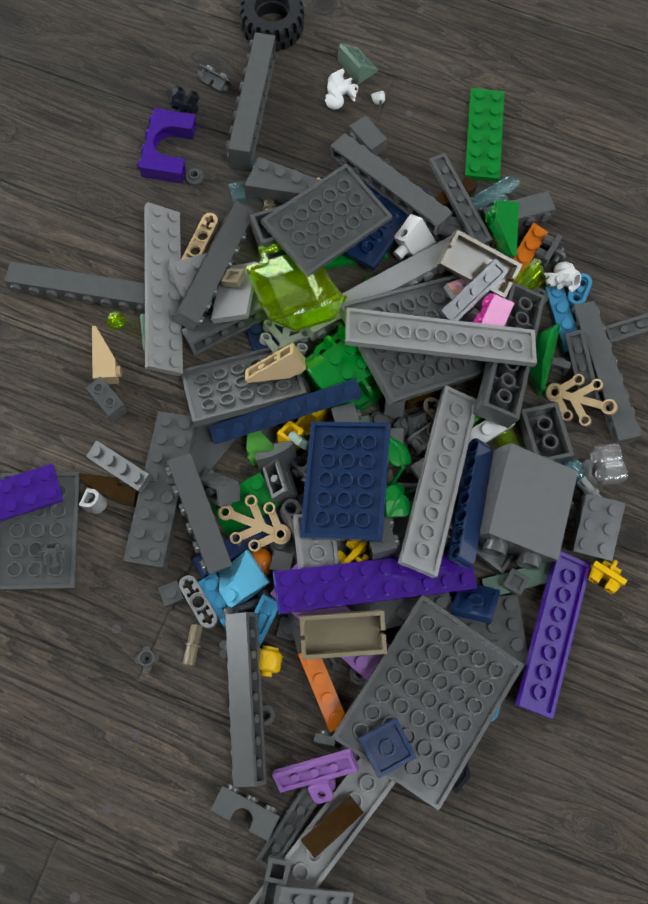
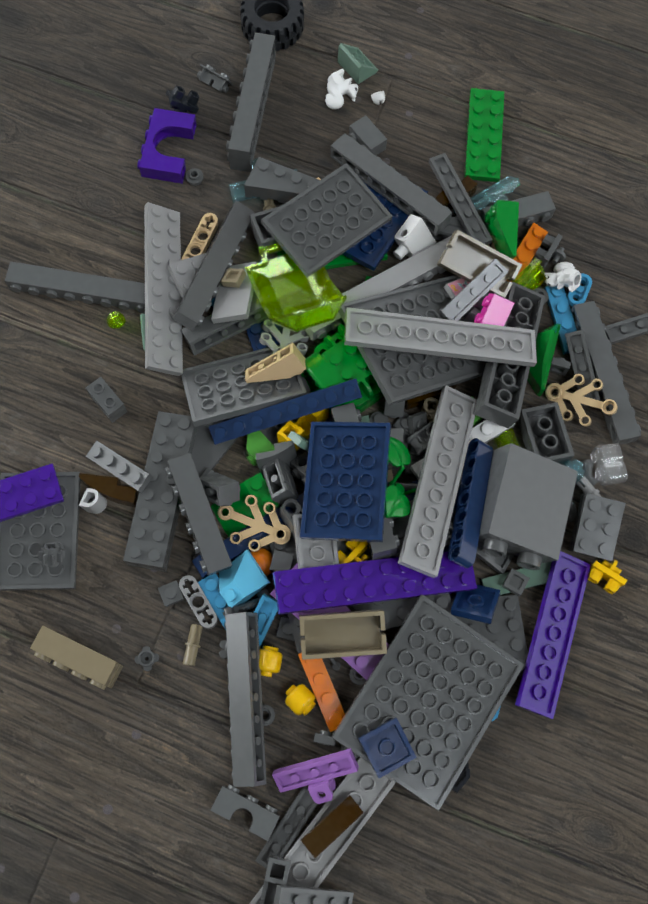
tan slope [92,326,122,384] -> none
none -> dark tan piece [30,626,123,690]
none -> yellow head [285,684,316,716]

